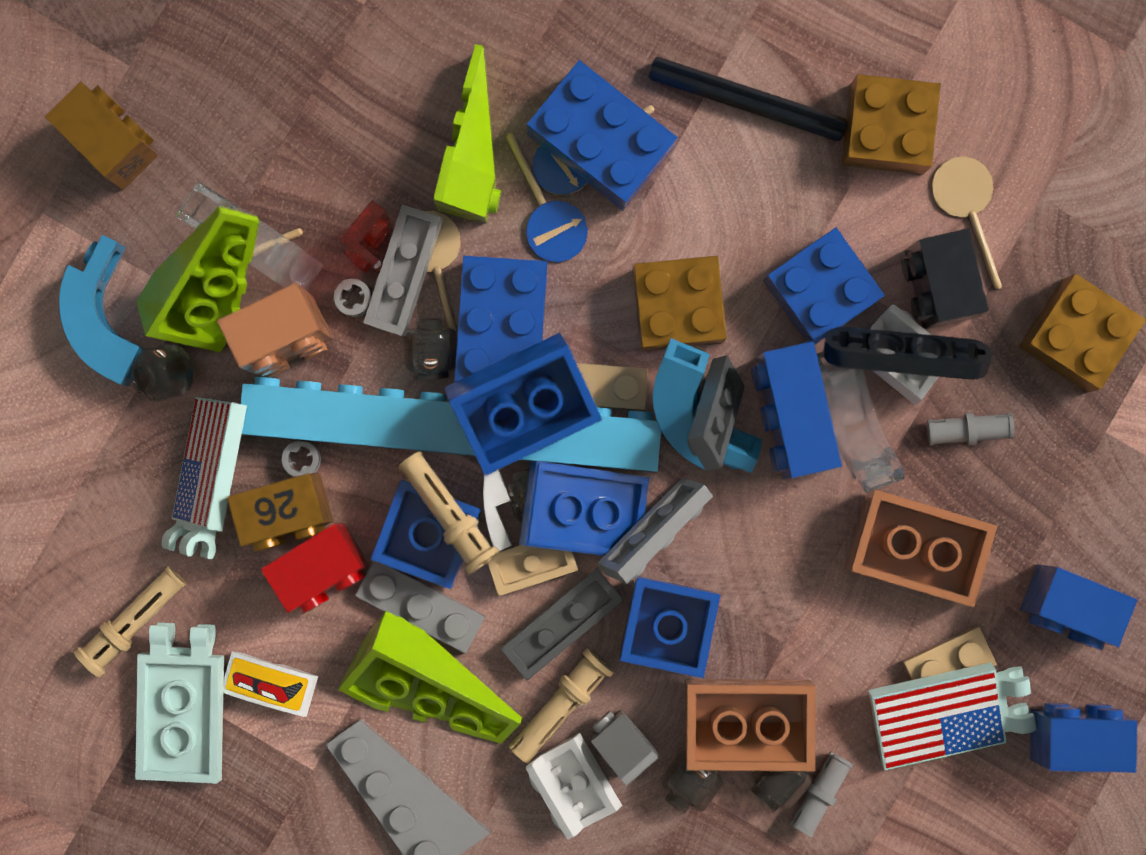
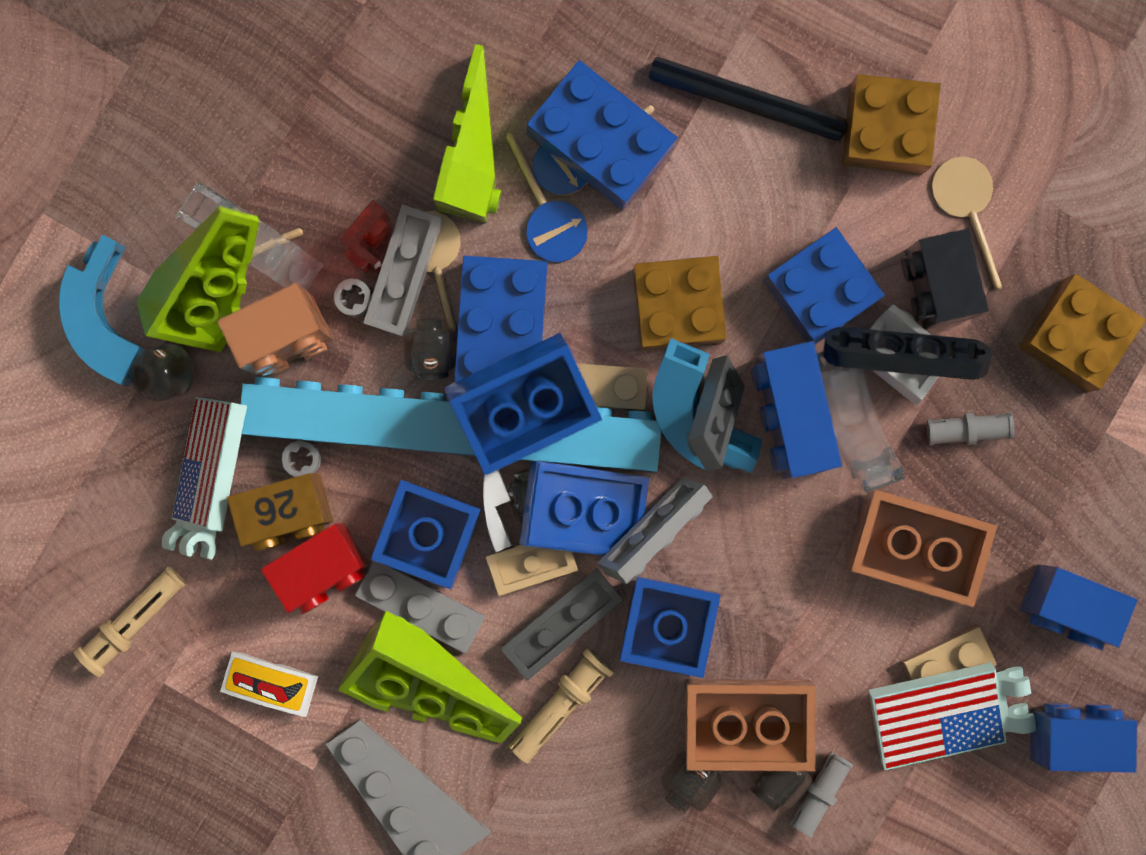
pearl gold brick [44,81,158,190] -> none
light aqua tile [135,622,224,784] -> none
tan pin [398,451,500,574] -> none
white bracket [526,733,622,840] -> none
light grey slope [591,709,658,786] -> none

